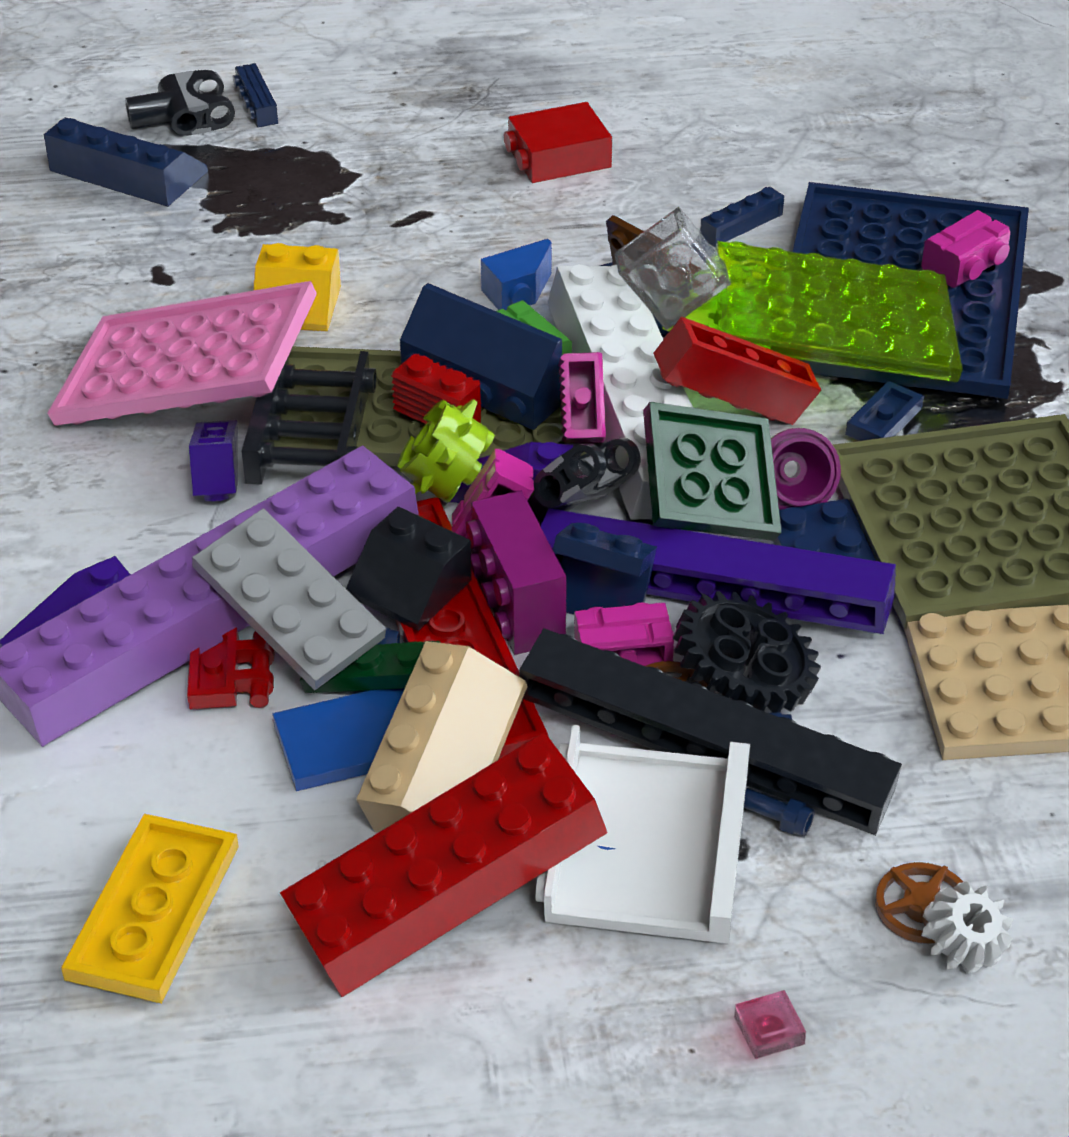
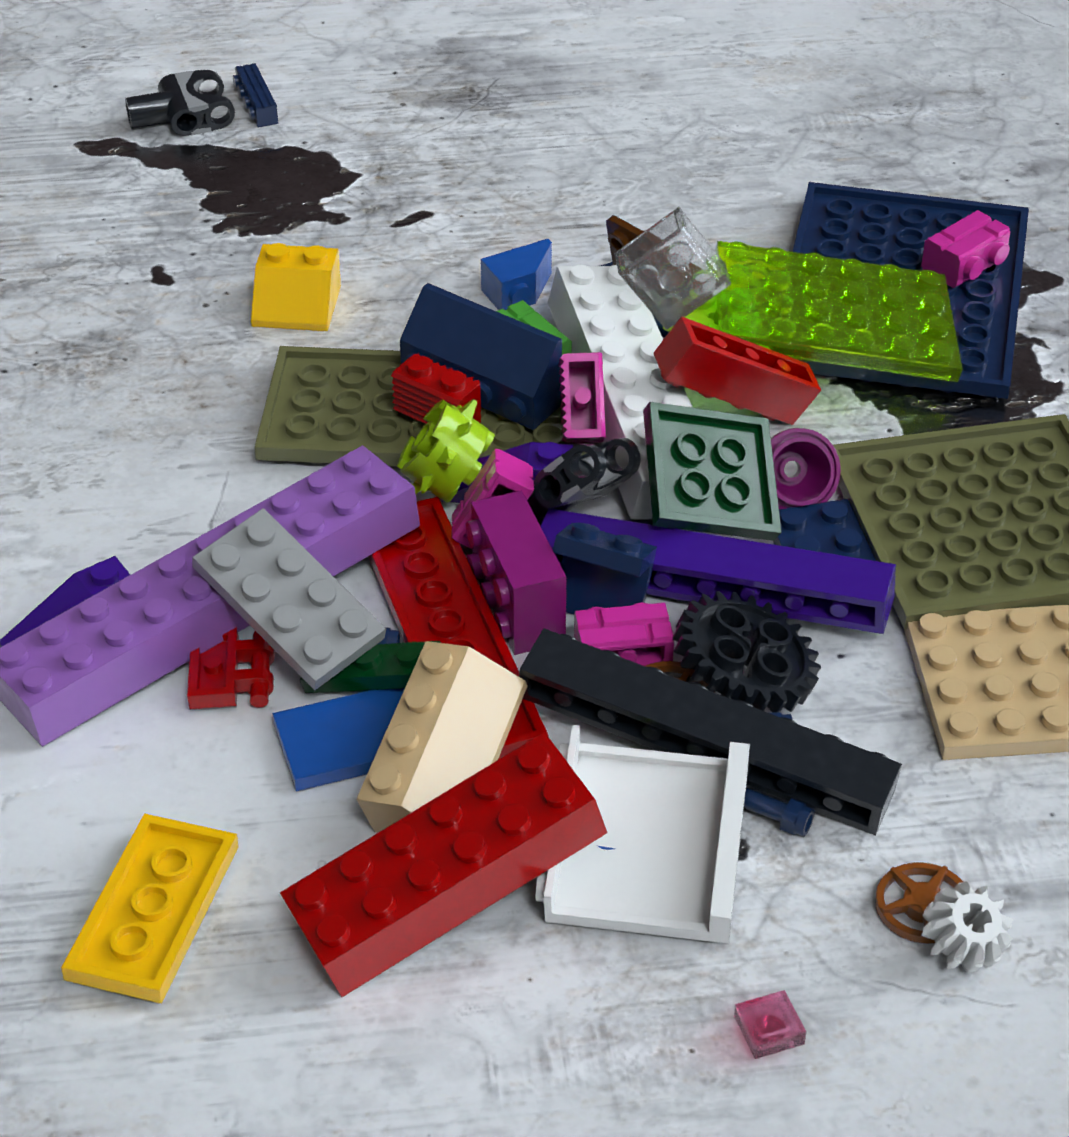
dark blue slope [44,117,208,207] -> none
bright pink plate [47,281,317,426] -> none
dark purple slope [189,420,238,501] -> none
black fence [241,351,377,484] -> none
black slope [346,506,472,631] -> none
red brick [504,102,612,183] -> none
dark blue piece [700,186,784,248] -> none
dark blue plate [845,381,924,441] -> none

